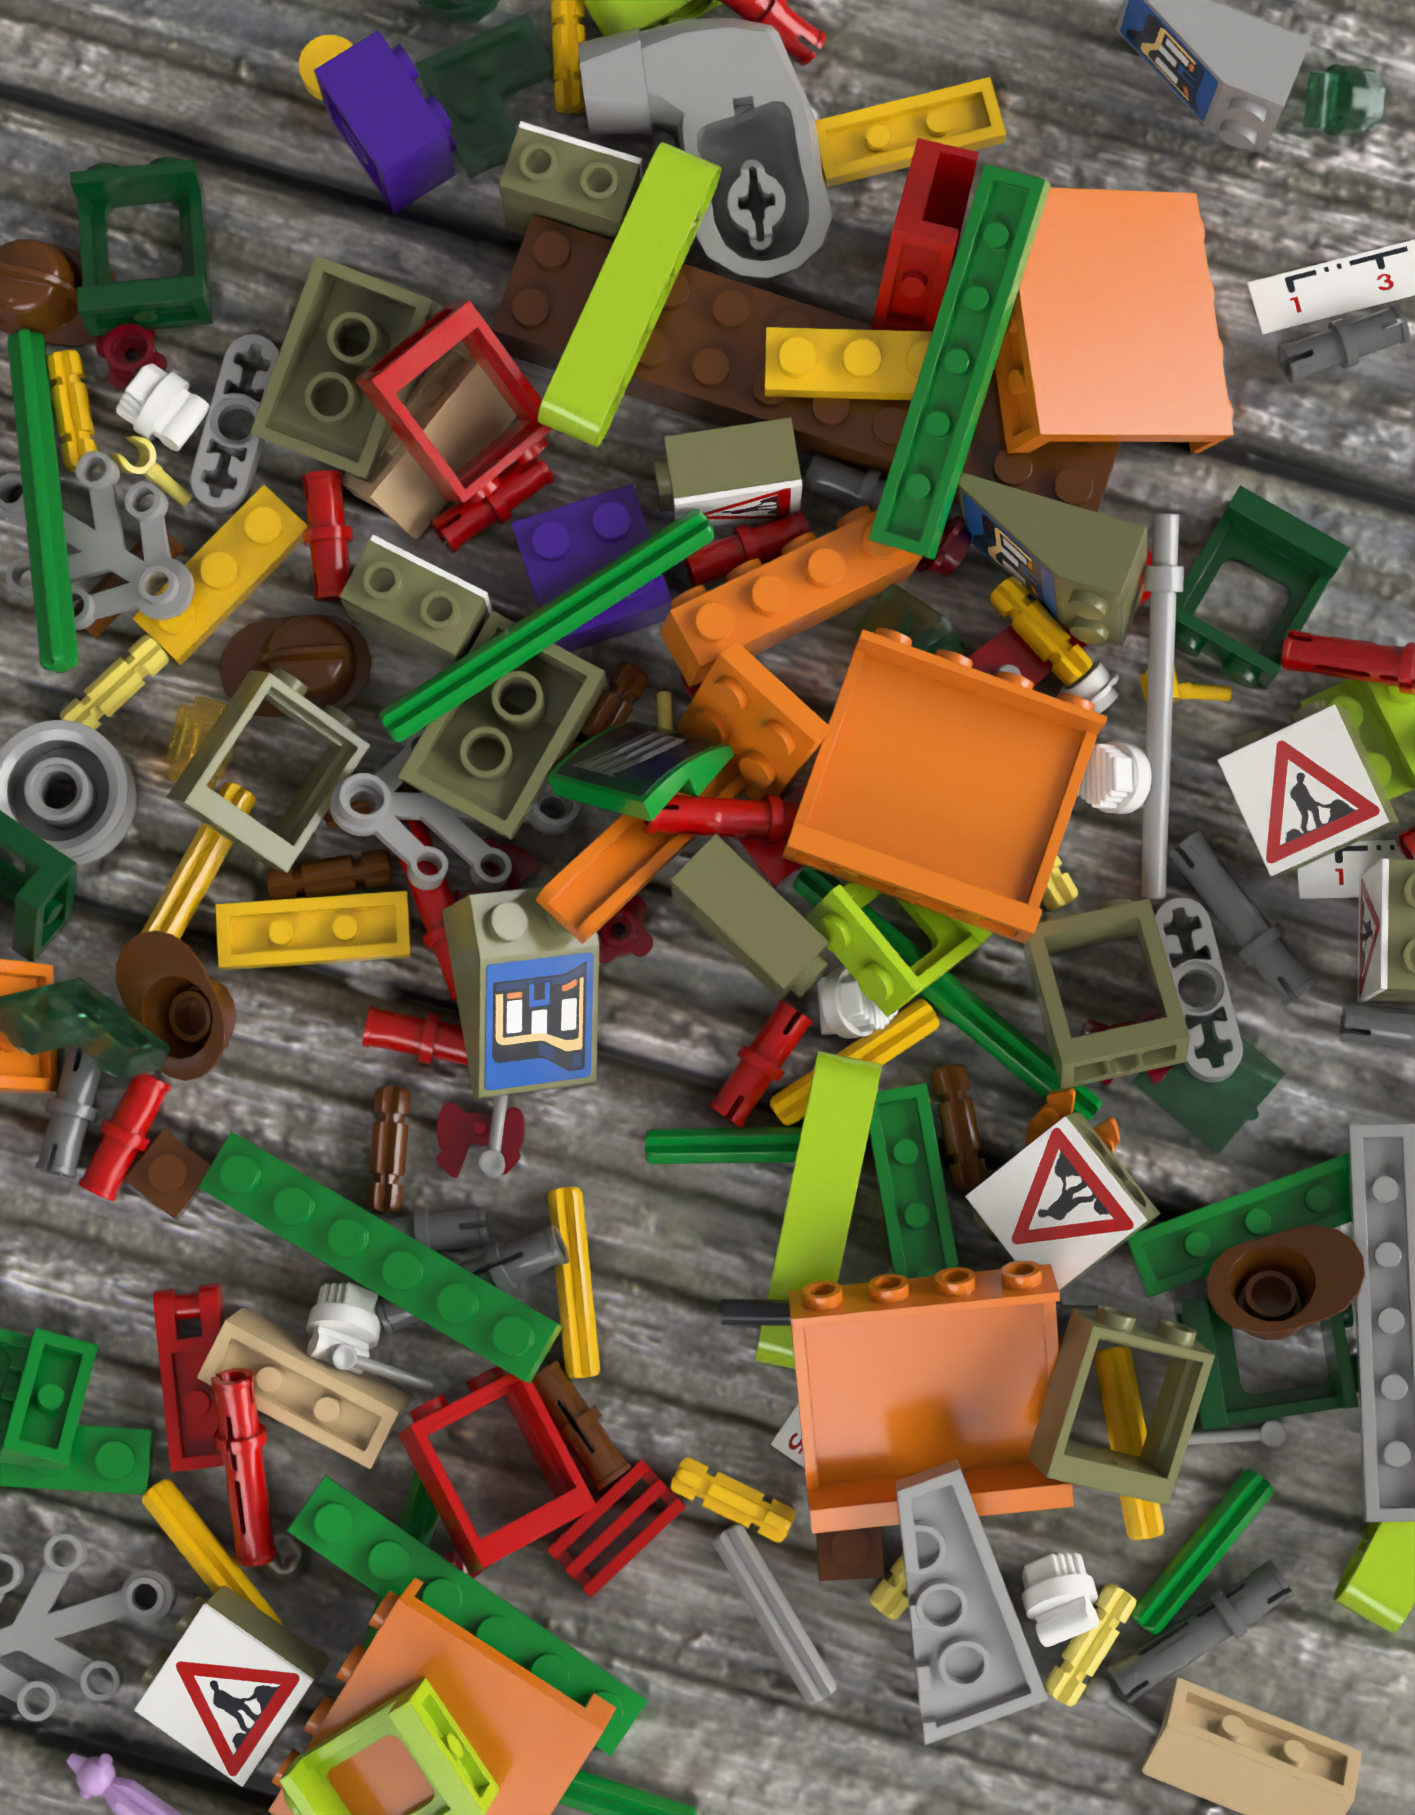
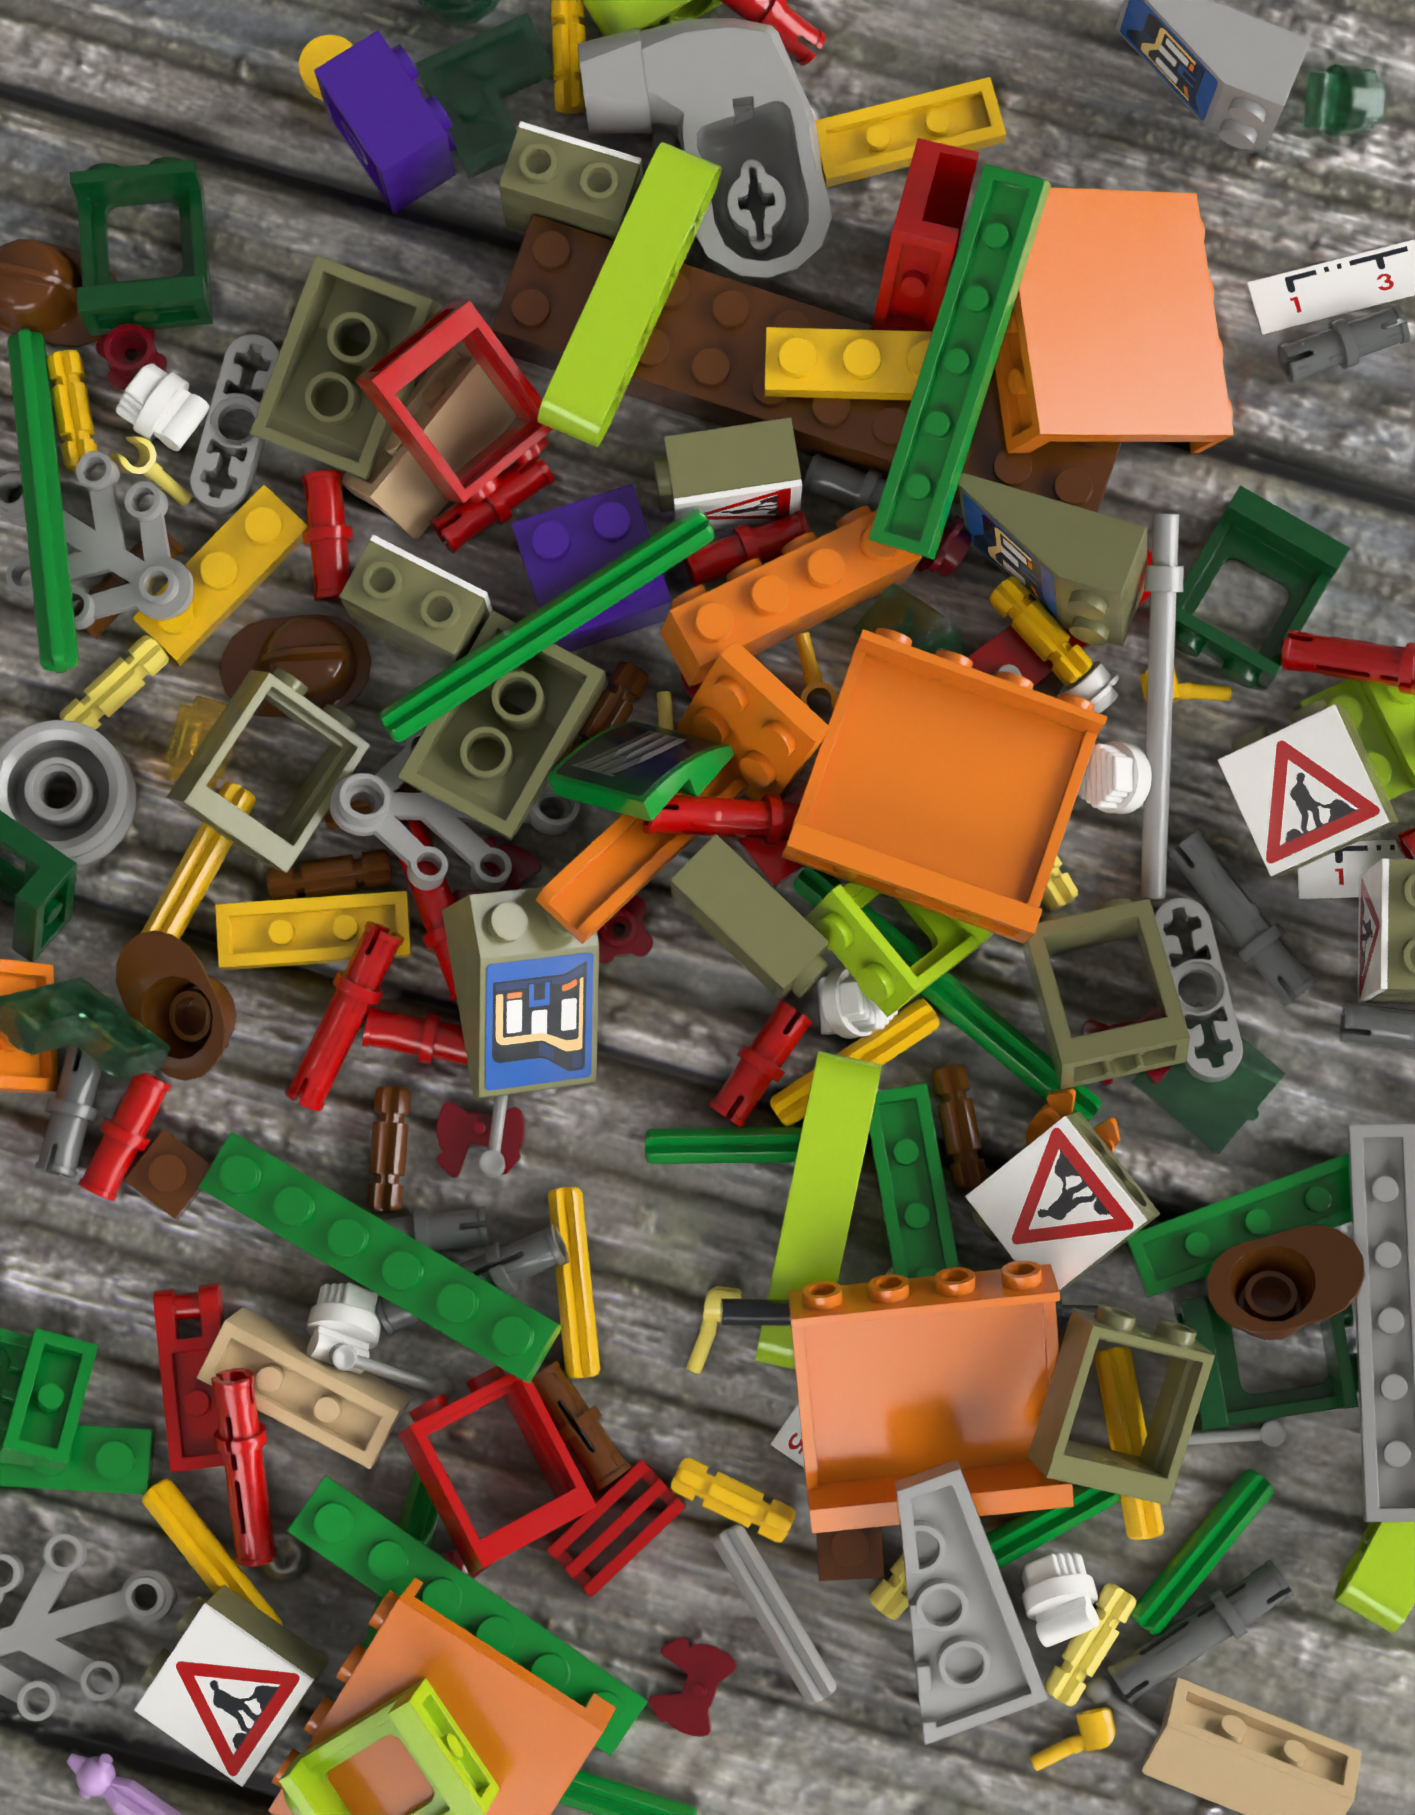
none -> red pin [284,921,405,1111]
none -> dark red piece [648,1637,737,1737]
none -> light yellow hand [686,1286,742,1374]
none -> yellow hand [794,631,838,713]
none -> green axle [986,1484,1121,1569]
none -> yellow hand [1030,1706,1116,1771]

